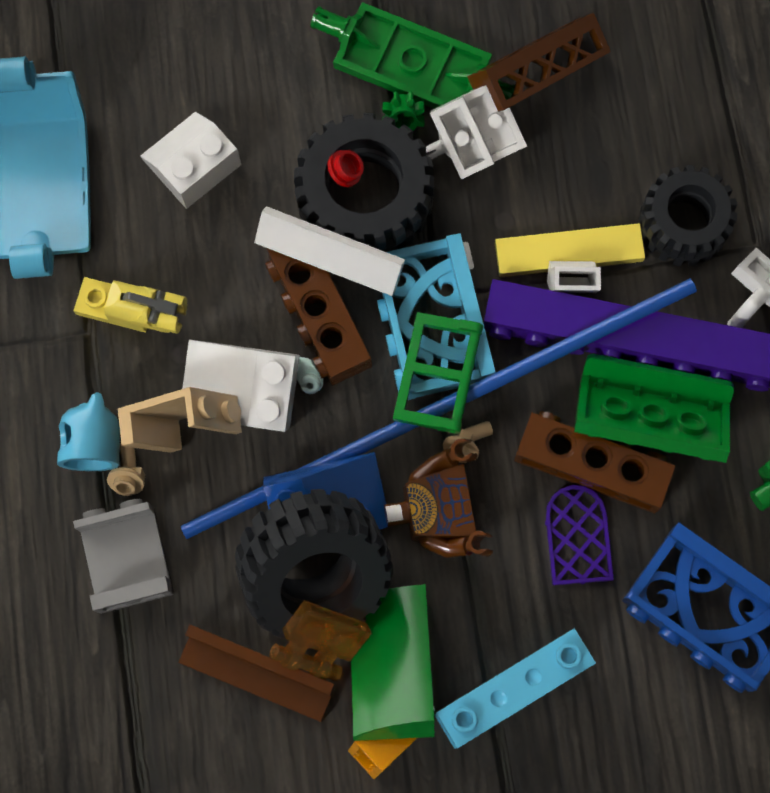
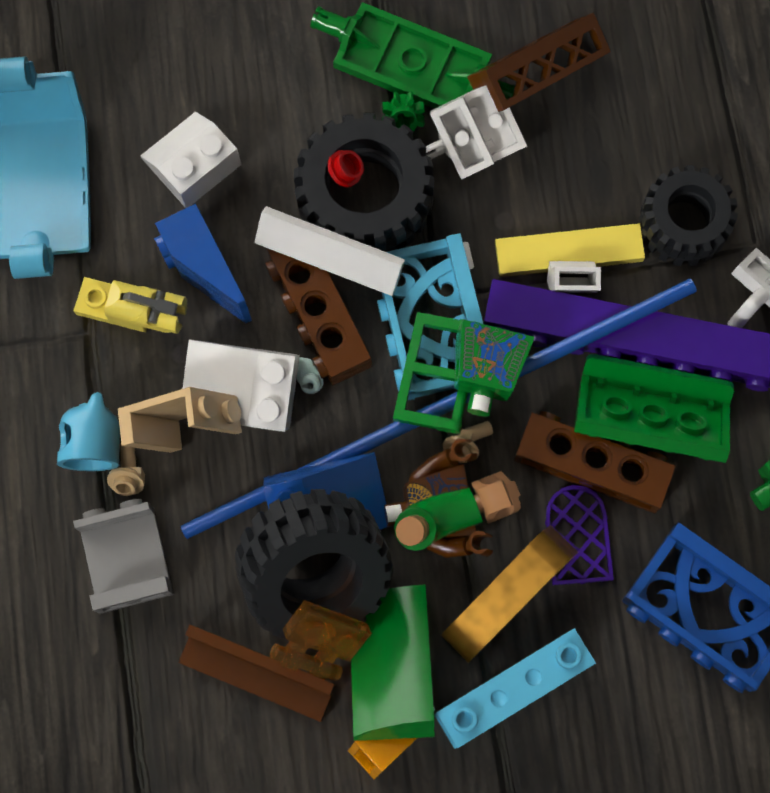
none -> blue slope [154,204,252,324]
none -> piece [394,471,521,551]
none -> pearl gold beam [441,525,578,663]
none -> torso [454,319,534,417]

